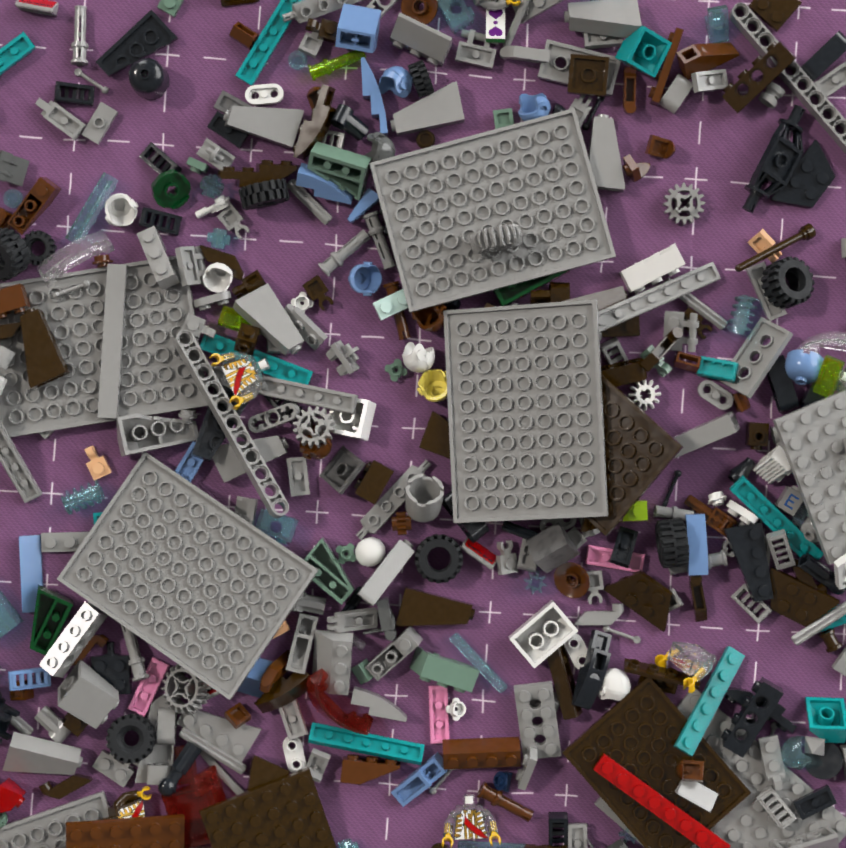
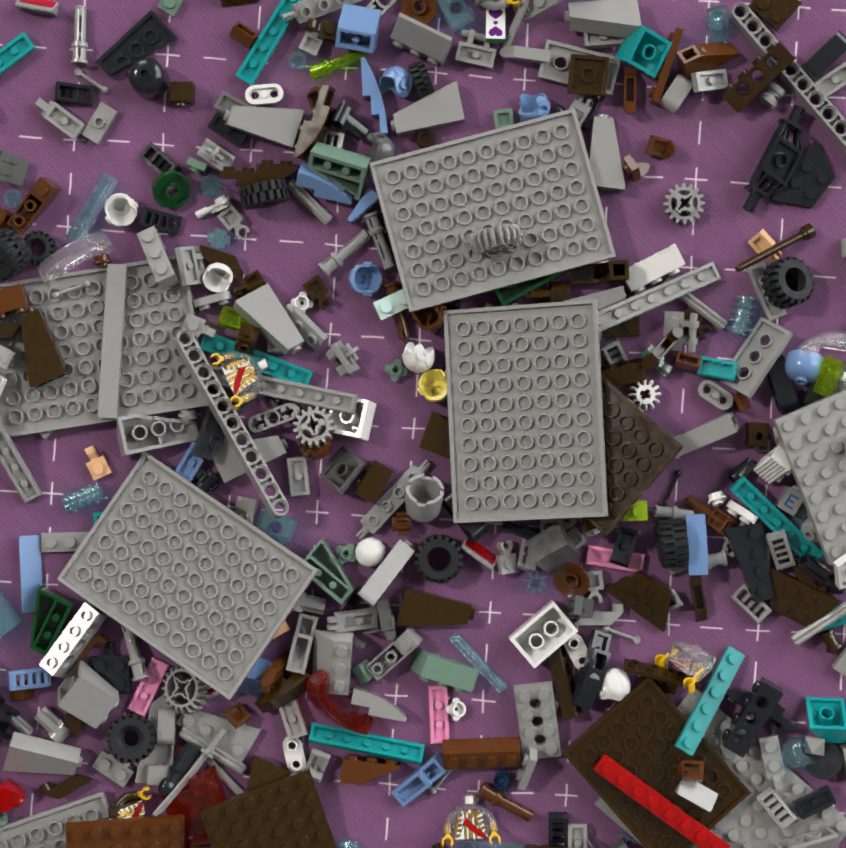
none -> light grey sword [152,727,227,816]
none -> dark brown brick [167,81,195,107]
none -> black gear [196,469,219,493]
none -> dark grey slope [566,595,594,618]
none -> dark brown arch [570,260,629,285]

